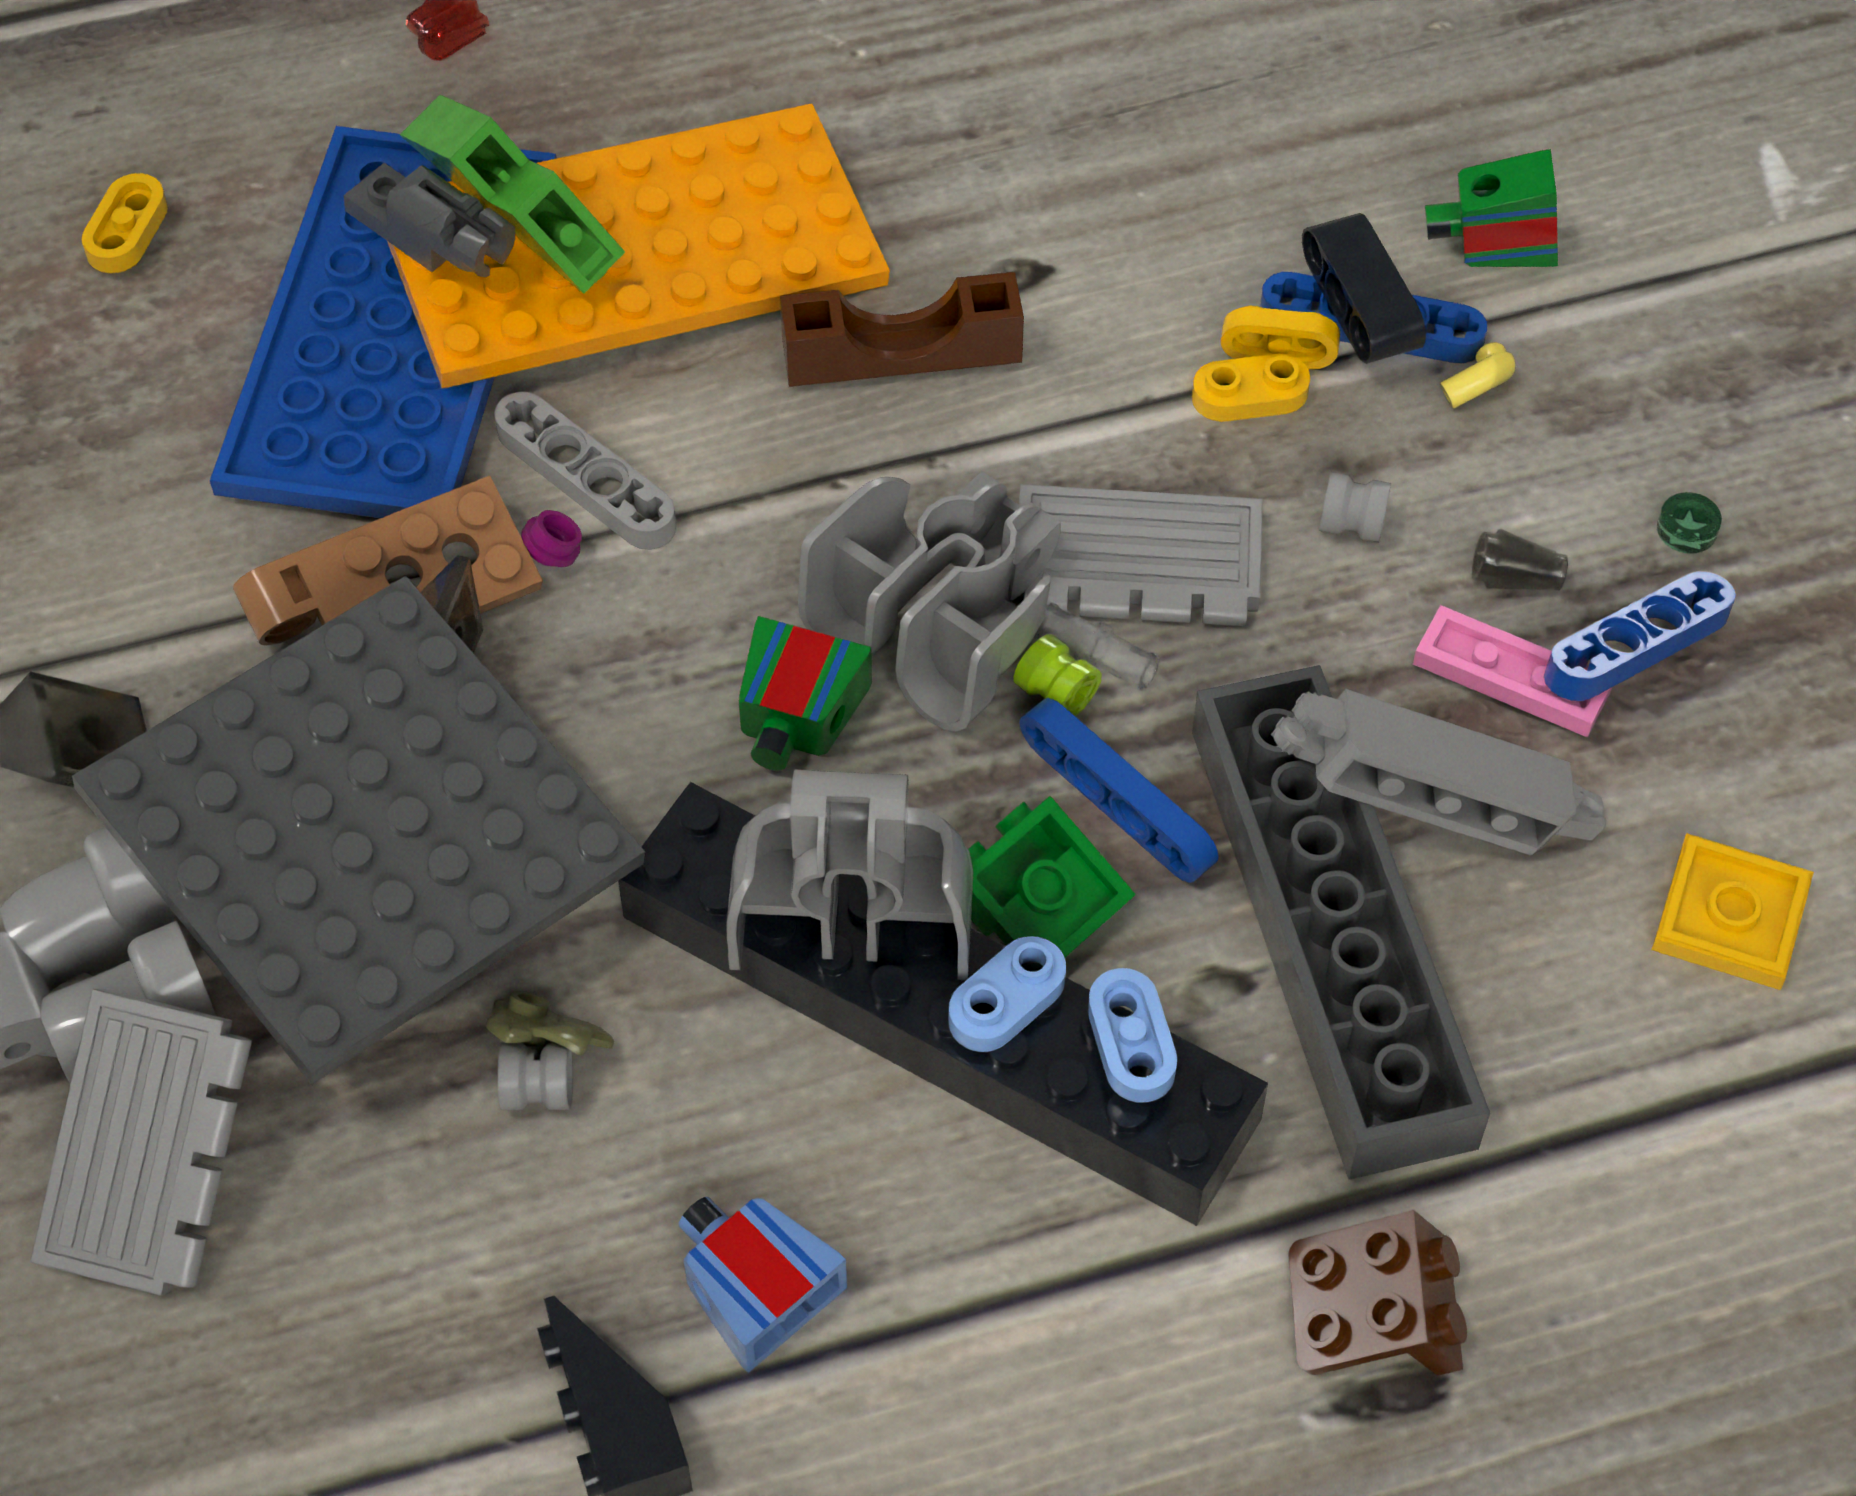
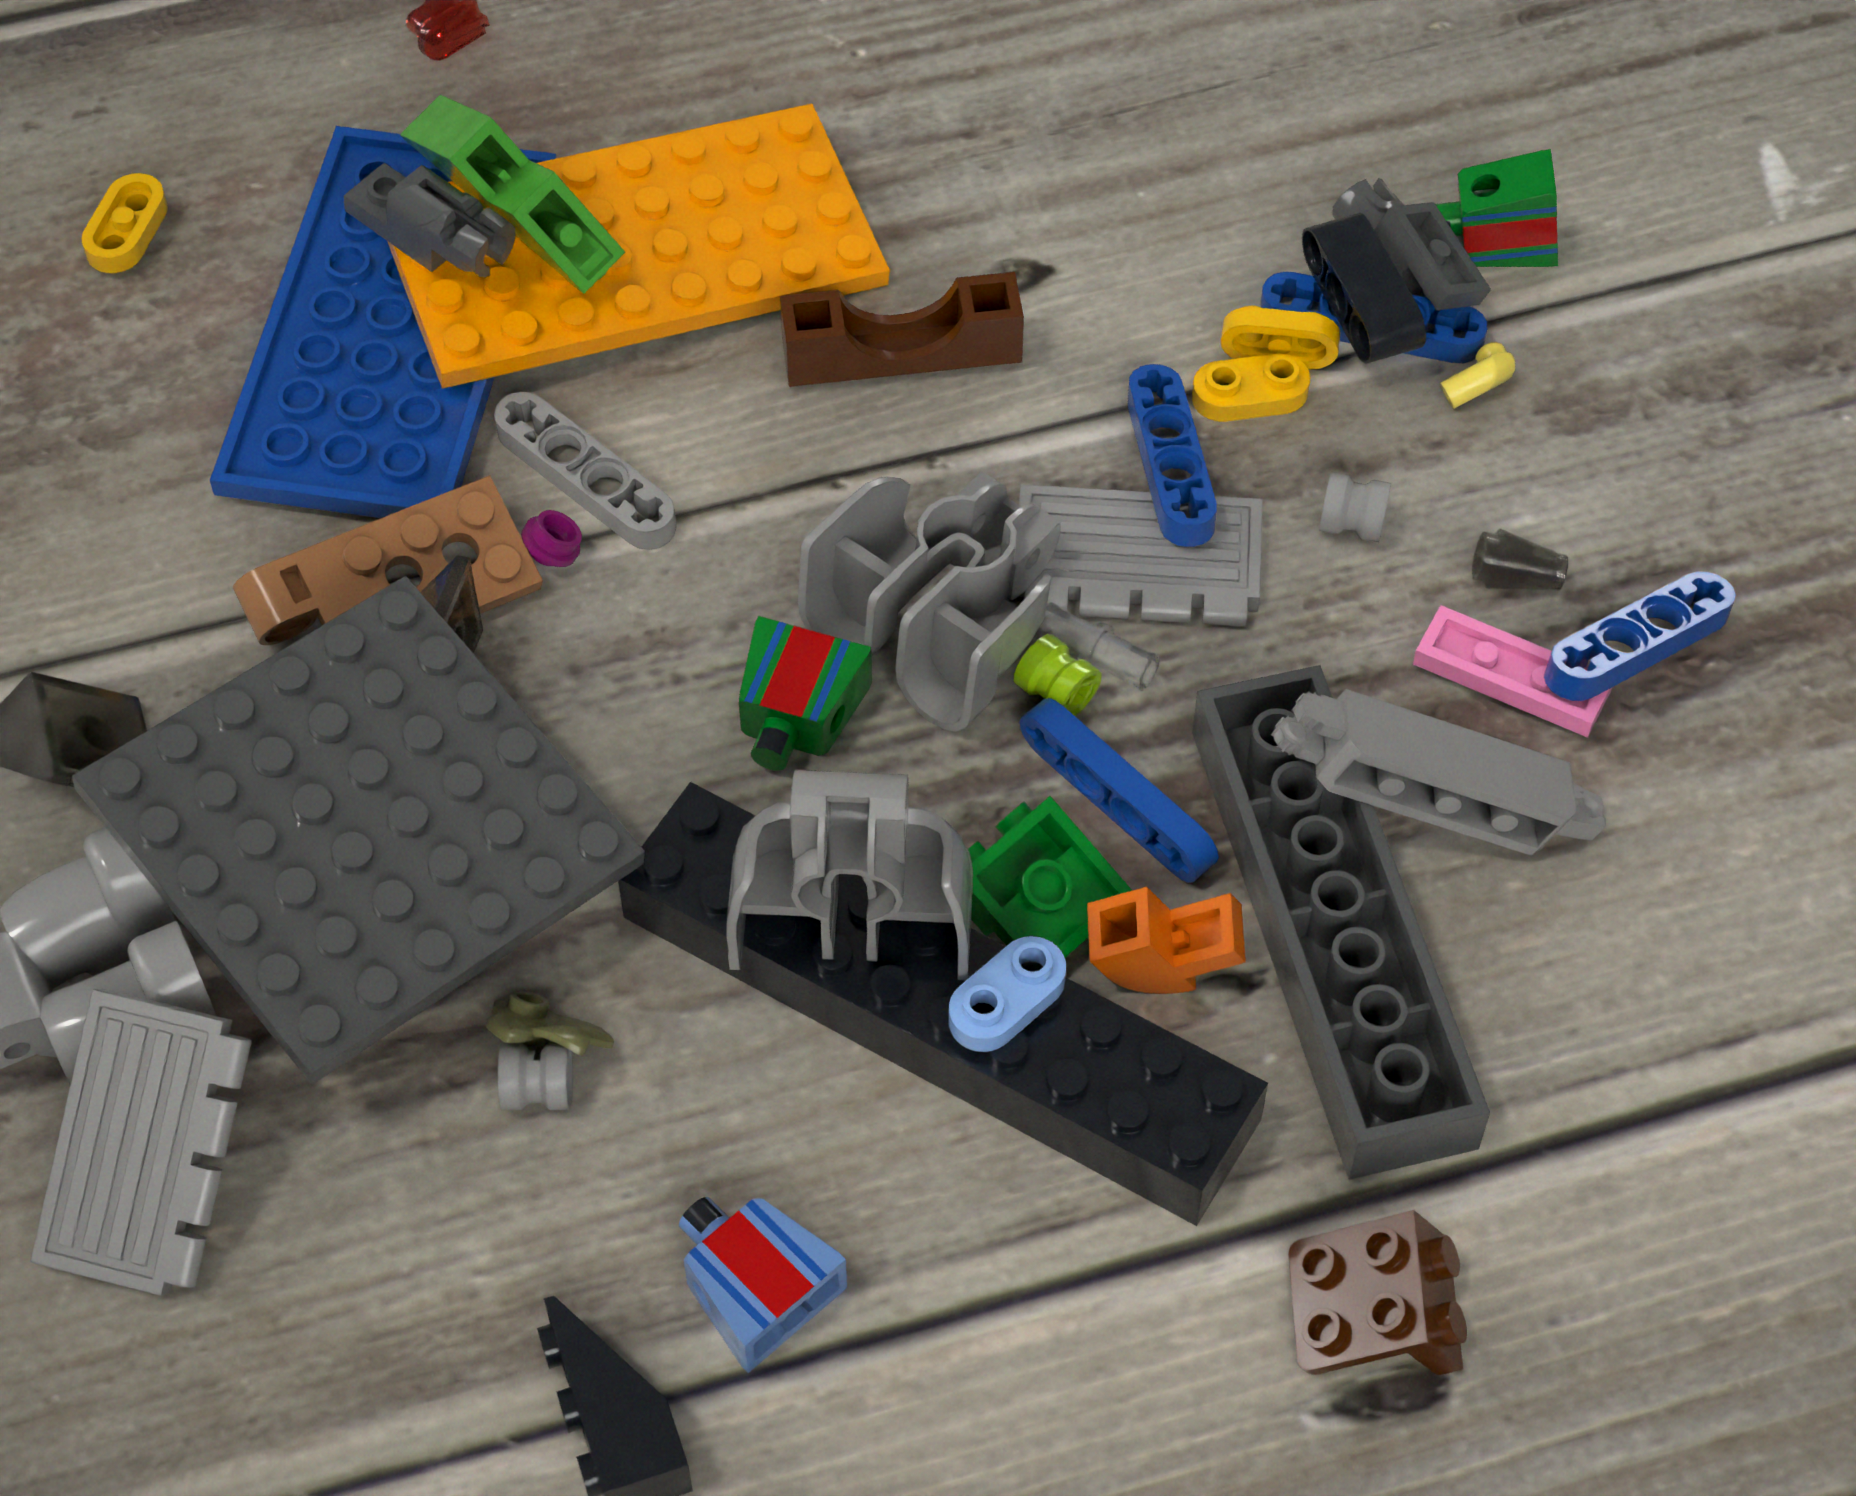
light blue plate [1088,968,1177,1103] -> none
yellow tile [1651,833,1814,990] -> none
clear green tile [1657,492,1722,554] -> none
none -> orange brick [1087,887,1246,994]
none -> blue beam [1127,364,1217,547]
none -> dark grey plate [1332,178,1491,310]

